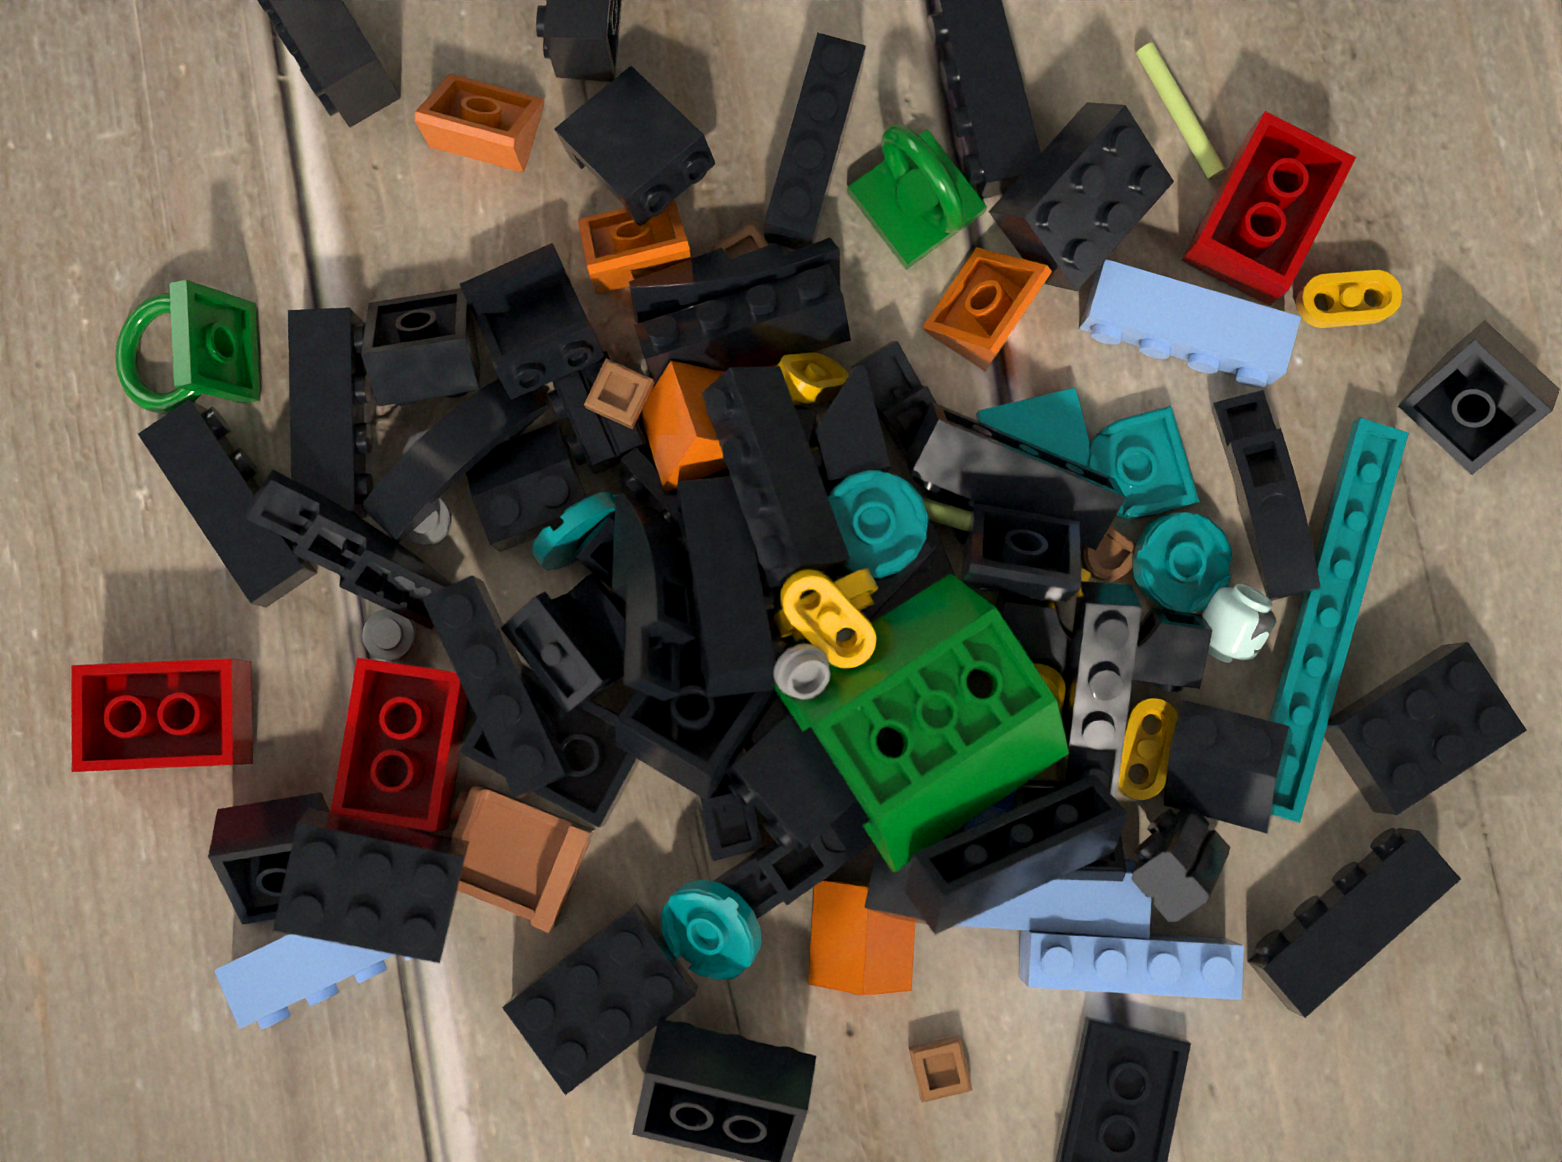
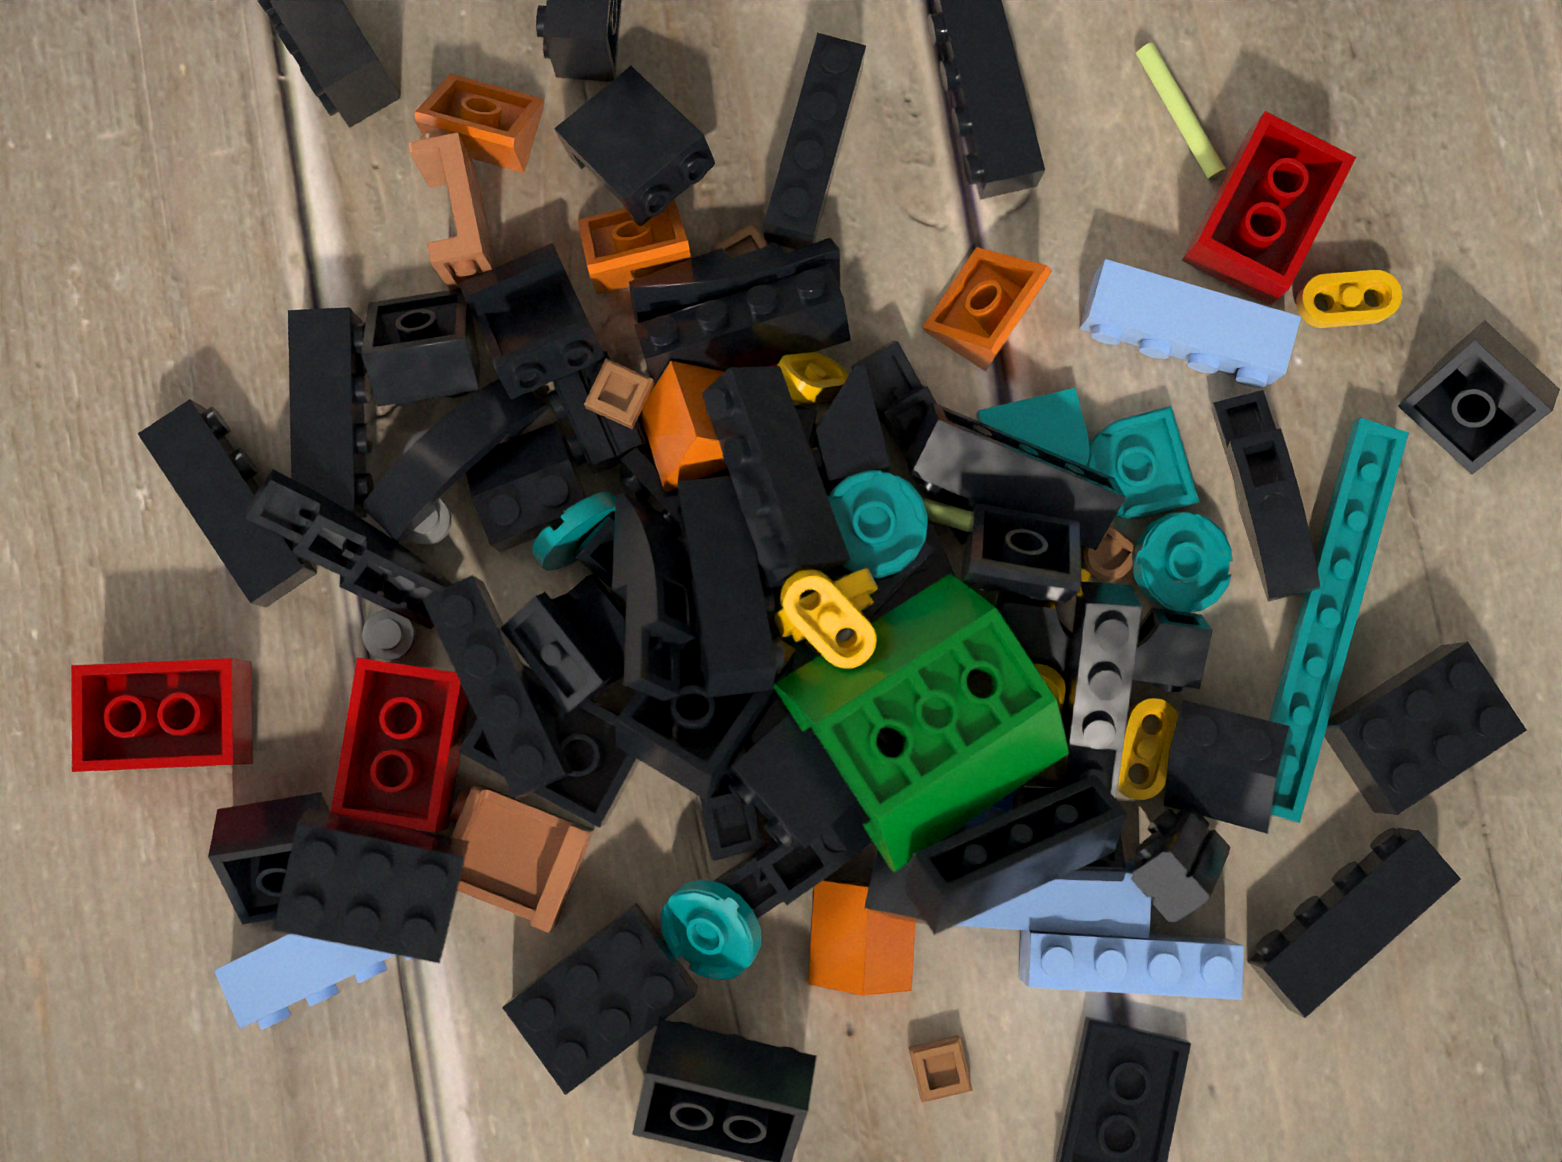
green tile [115,280,261,414] -> none
light grey plate [774,644,829,699] -> none
green tile [847,125,987,270] -> none
black brick [988,102,1174,292] -> none
light aqua head [1202,584,1276,663] -> none
none -> nougat panel [408,131,496,290]

